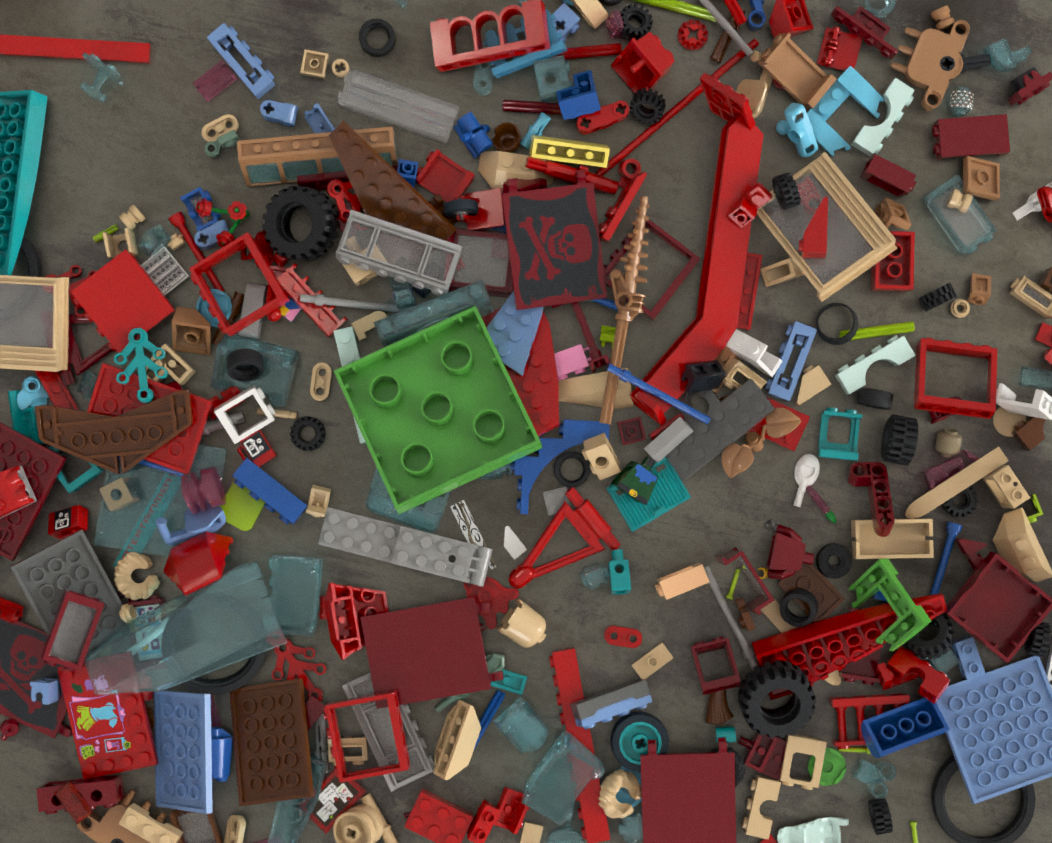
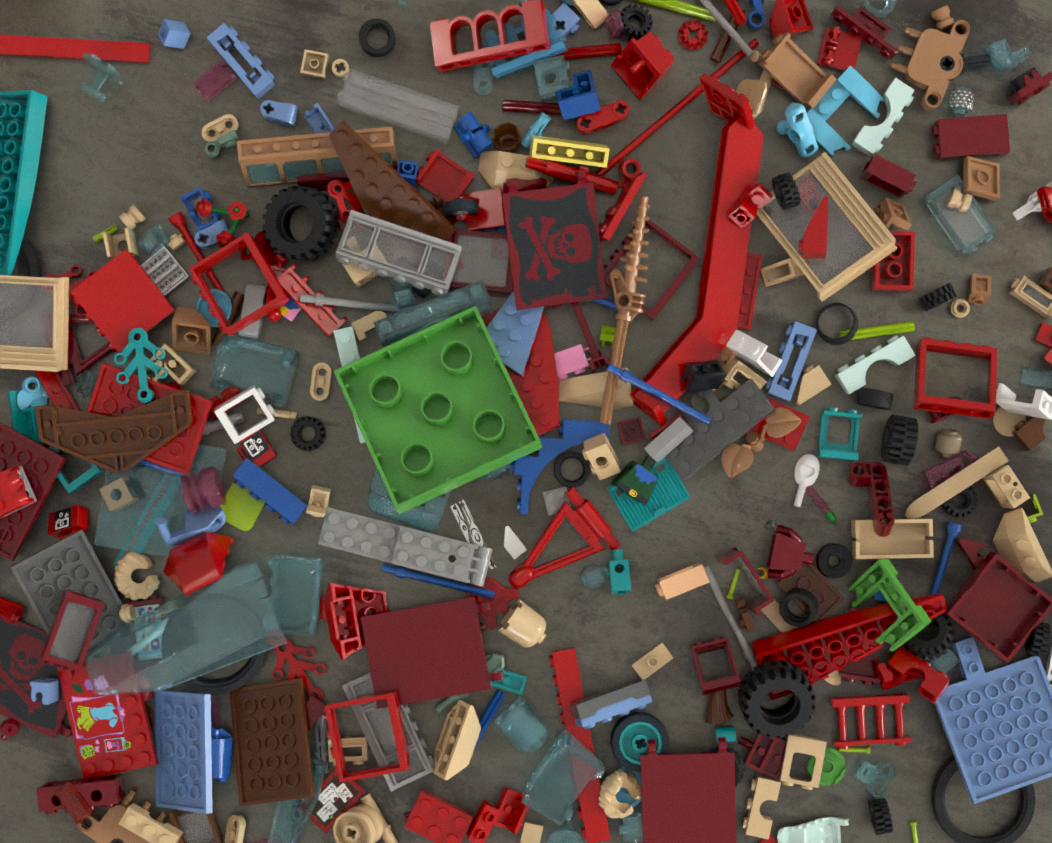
black tyre [226,349,264,381] -> none
red plate [604,625,642,648] -> none
black tyre [629,88,666,125] -> none
blue brick [861,698,950,758] -> none
none -> medium blue panel [158,19,191,49]
none -> blue bar [382,564,495,599]

